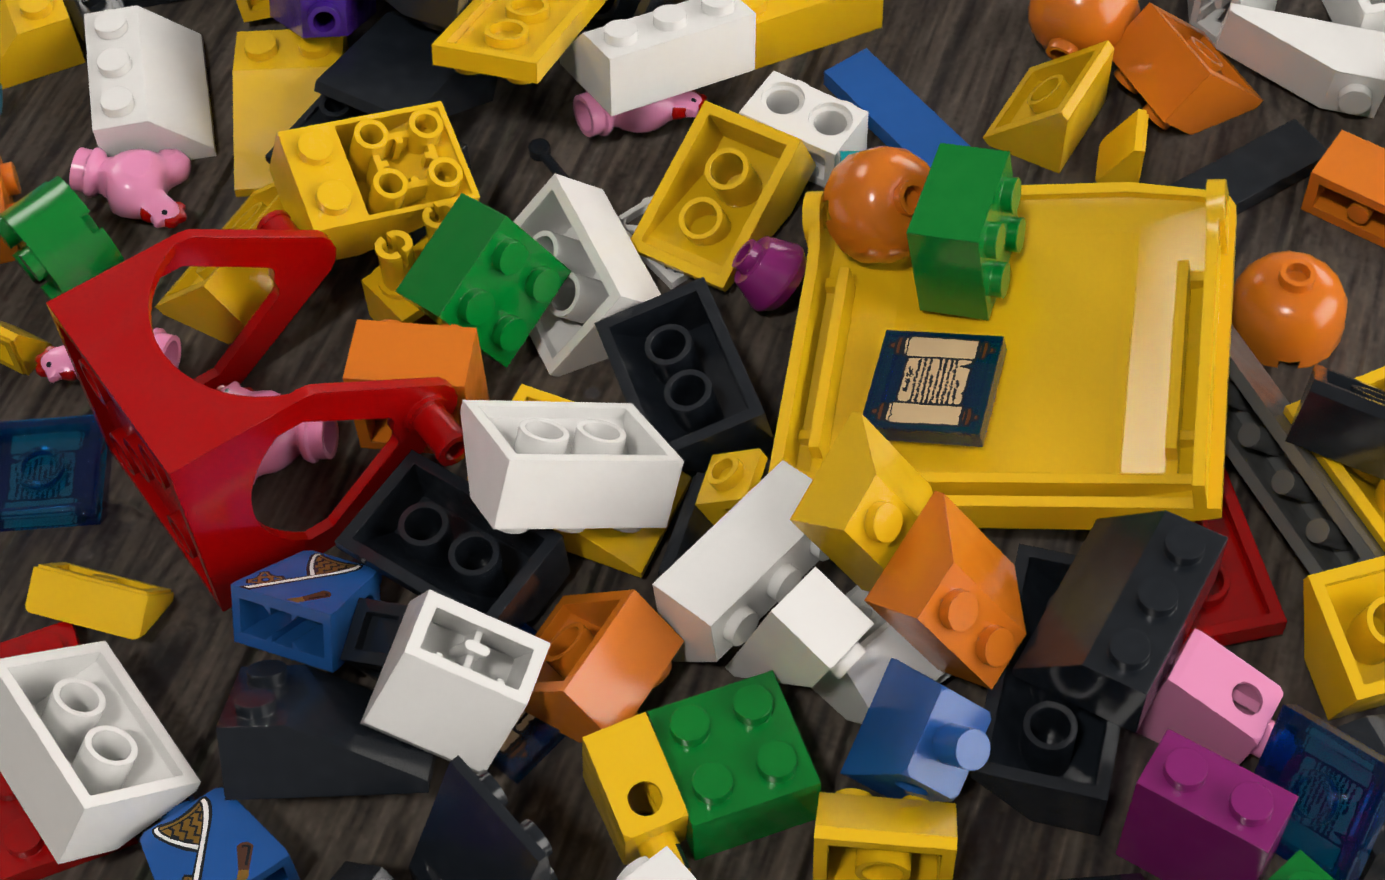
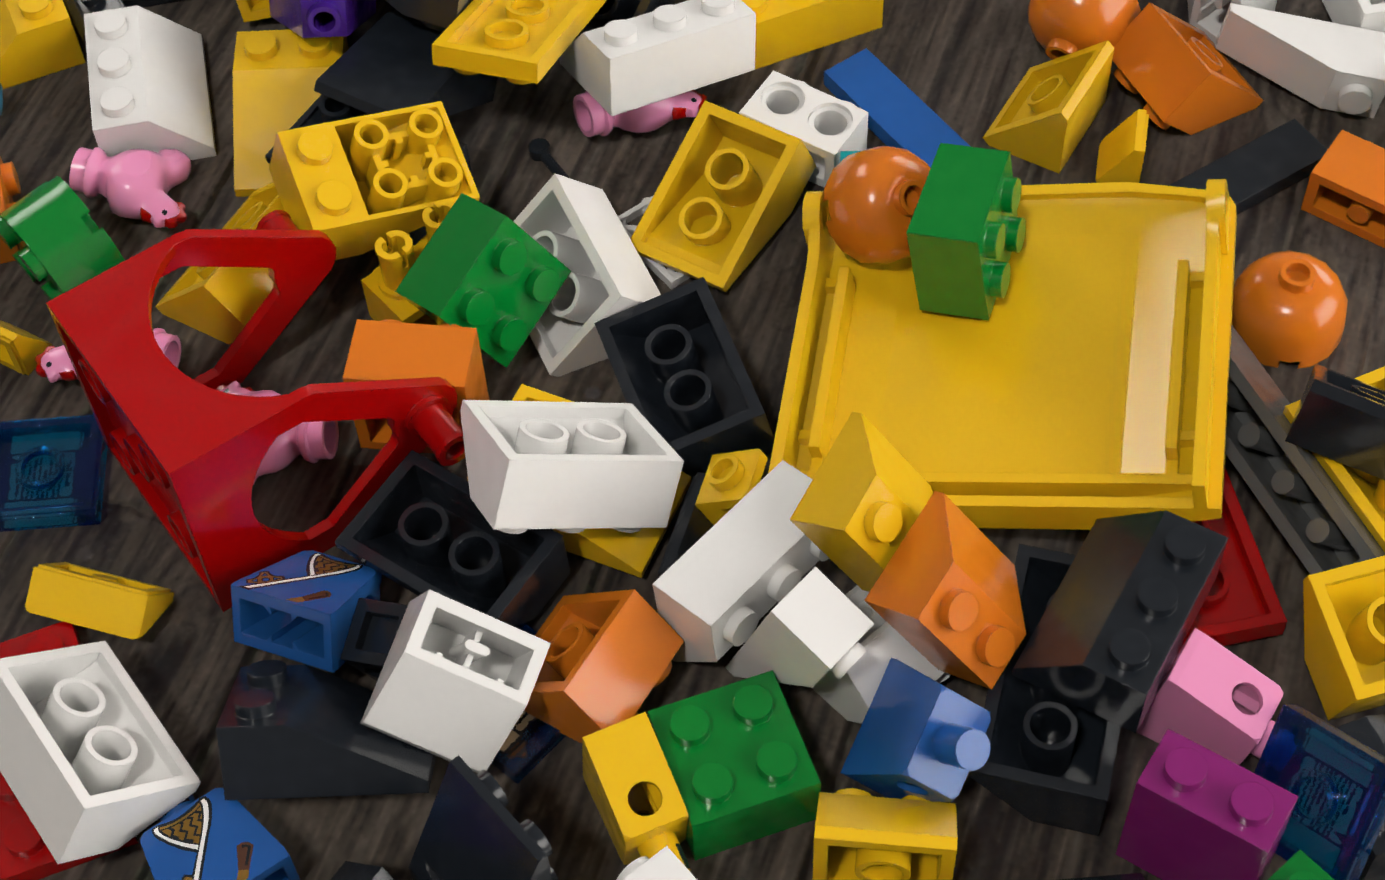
magenta cone [732,236,807,311] -> none
tile [863,330,1007,447] -> none

